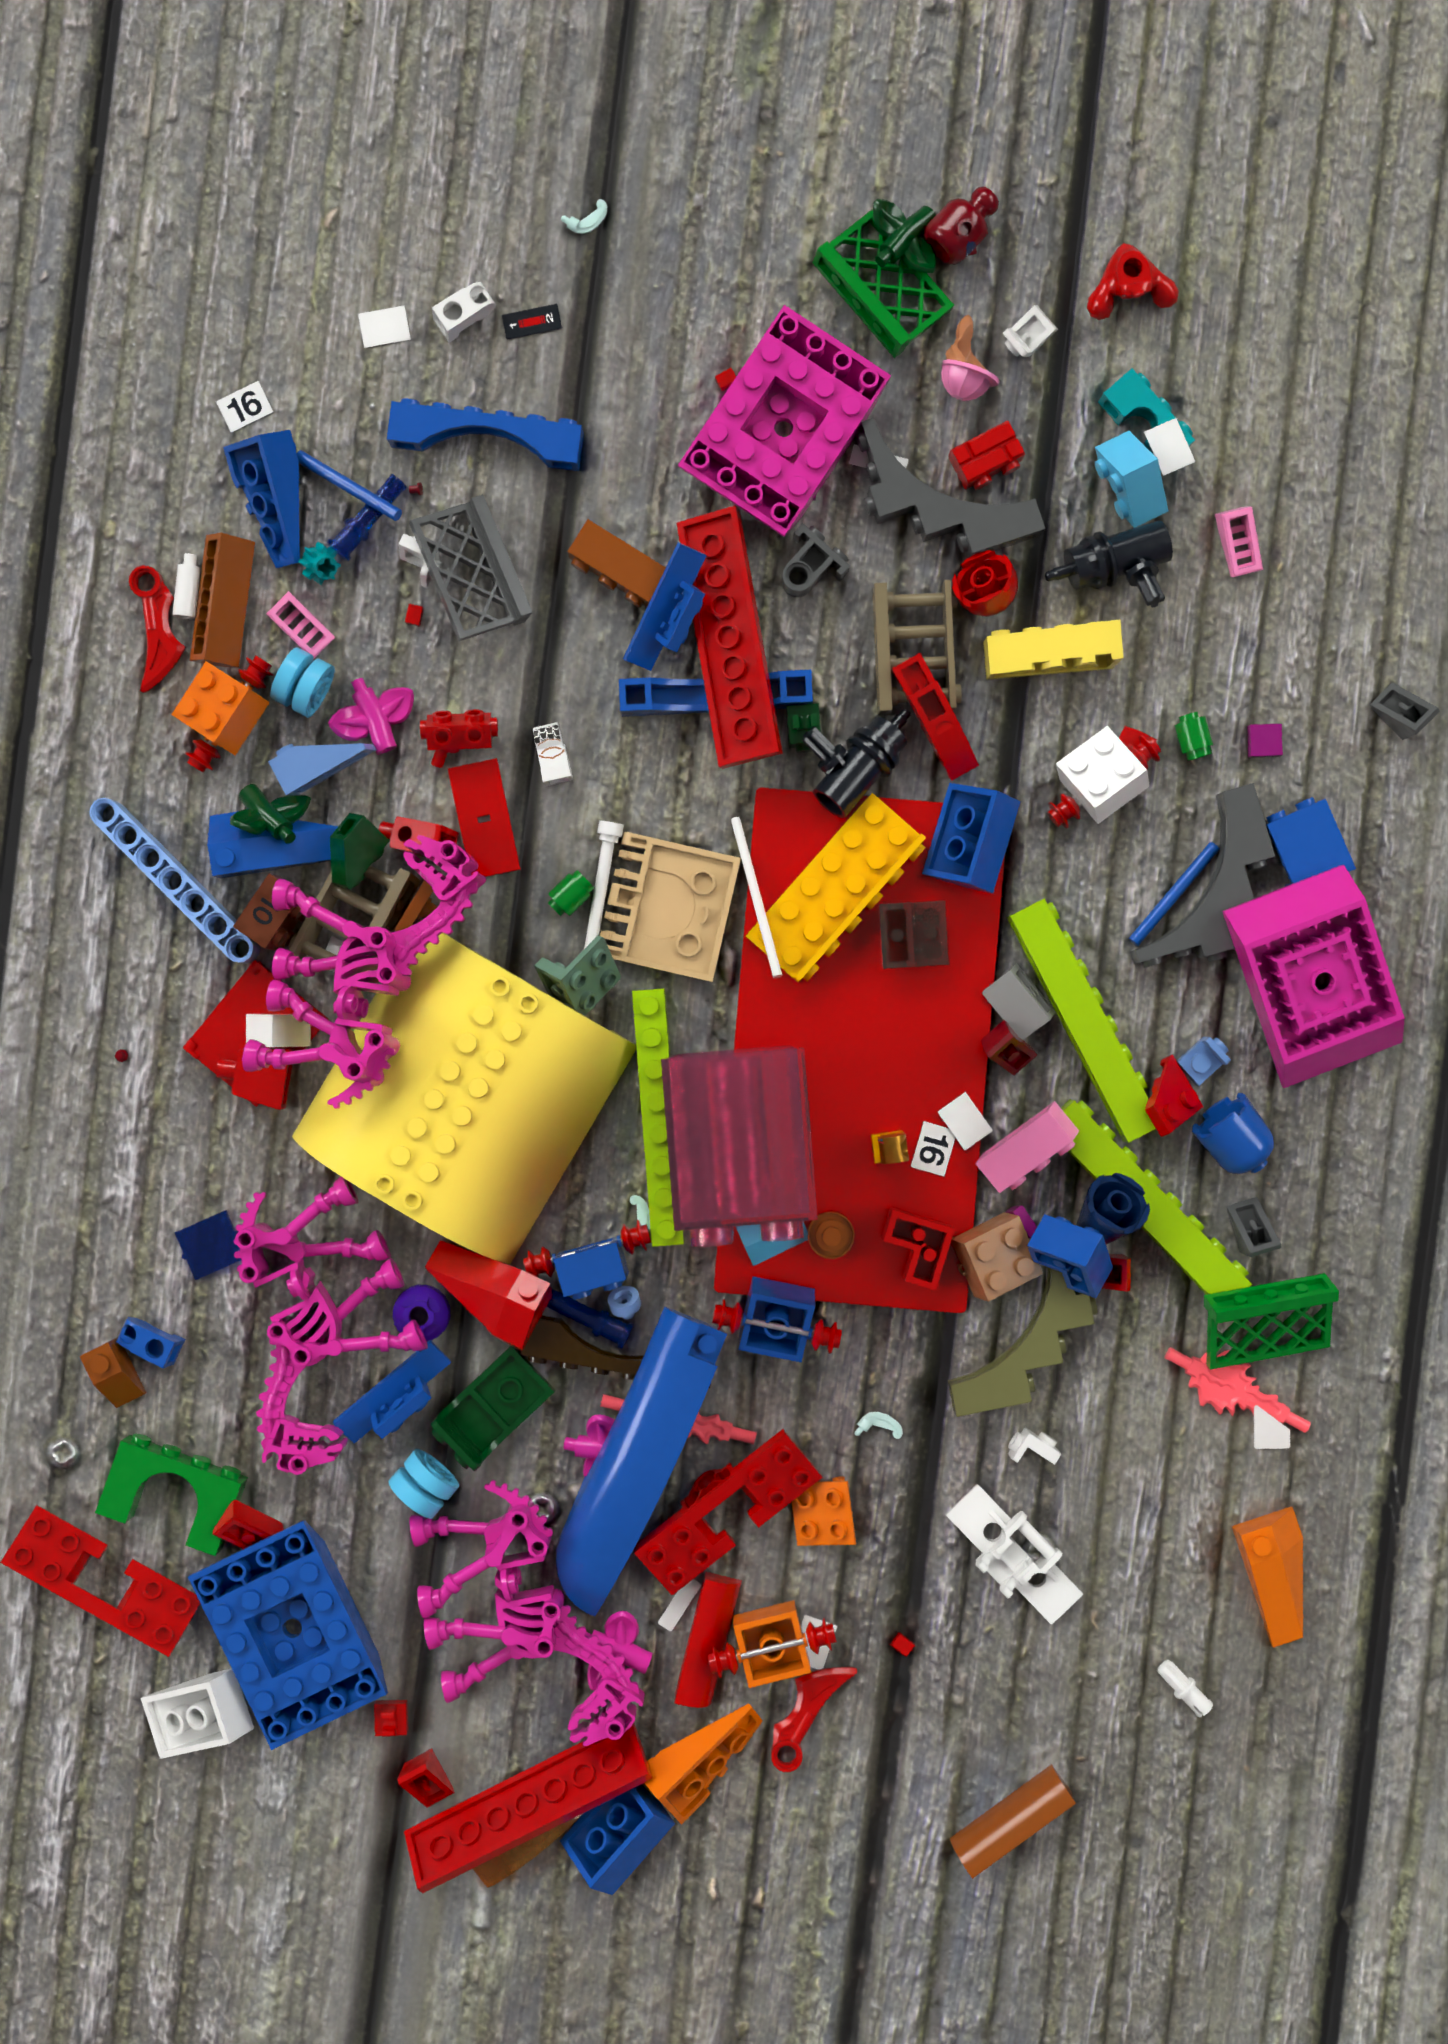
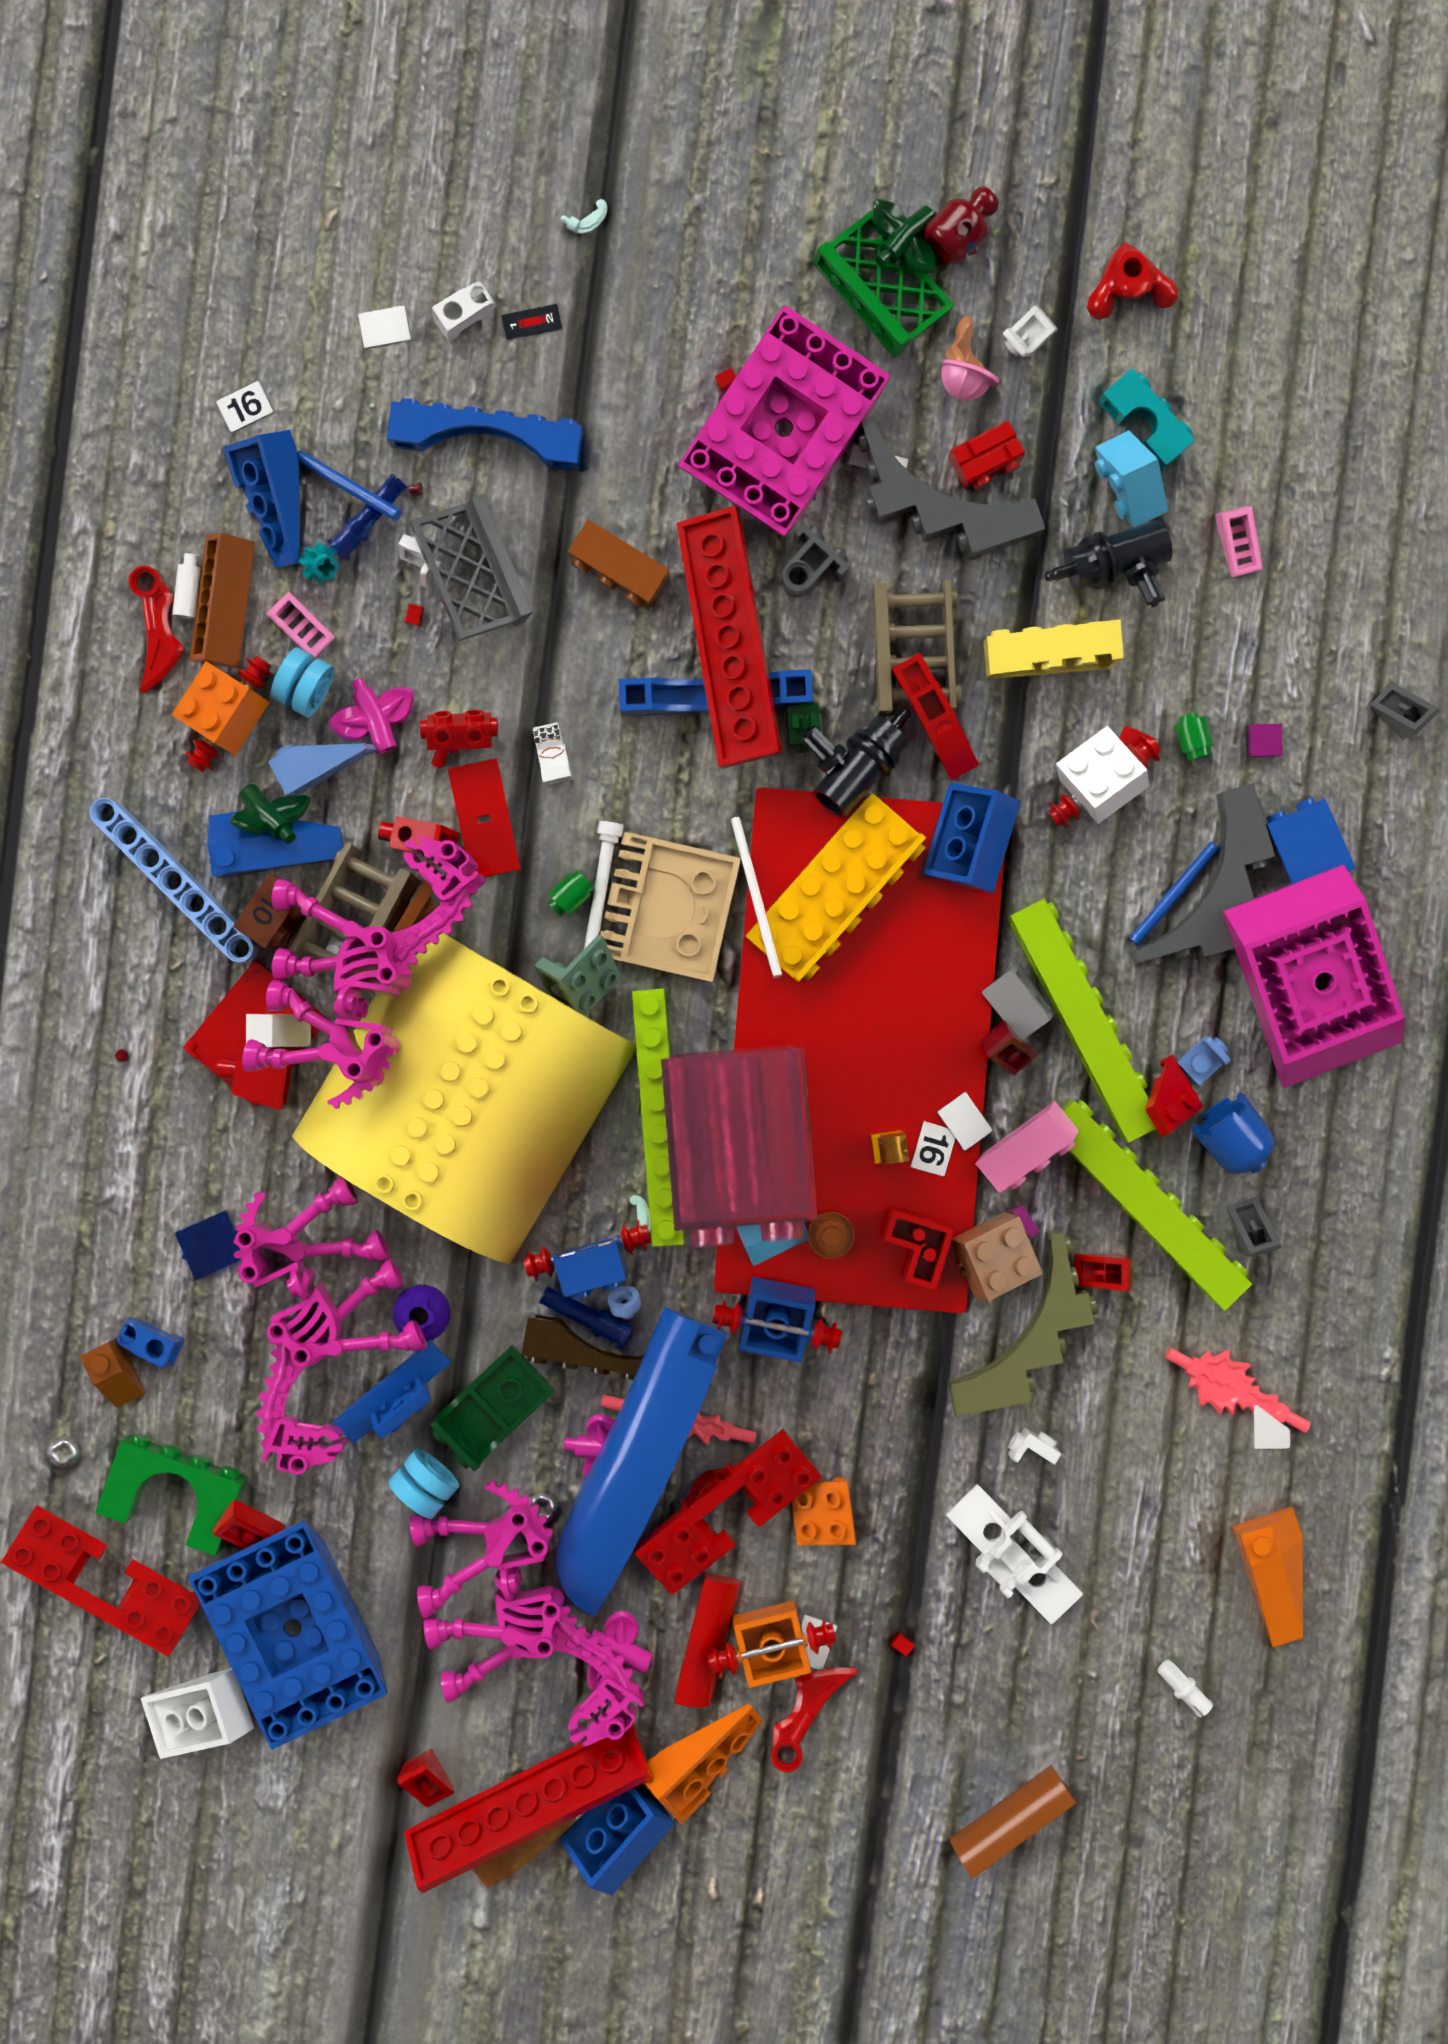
dark green slope [330,813,390,890] -> none
red tile [374,1700,408,1737] -> none
red wedge [425,1240,552,1351] -> none
blue bracket [623,542,707,671] -> none
white sticker [658,1579,701,1631] -> none
light aqua piece [854,1411,903,1439] -> none
clear smoke brick [879,900,950,969] -> none
red cylinder [952,550,1018,617] -> none
blue brick [1027,1214,1113,1298] -> none
dark blue cone [1076,1173,1150,1245] -> none
white sticker [1144,418,1195,476] -> none
green fence [1204,1273,1339,1370] -> none

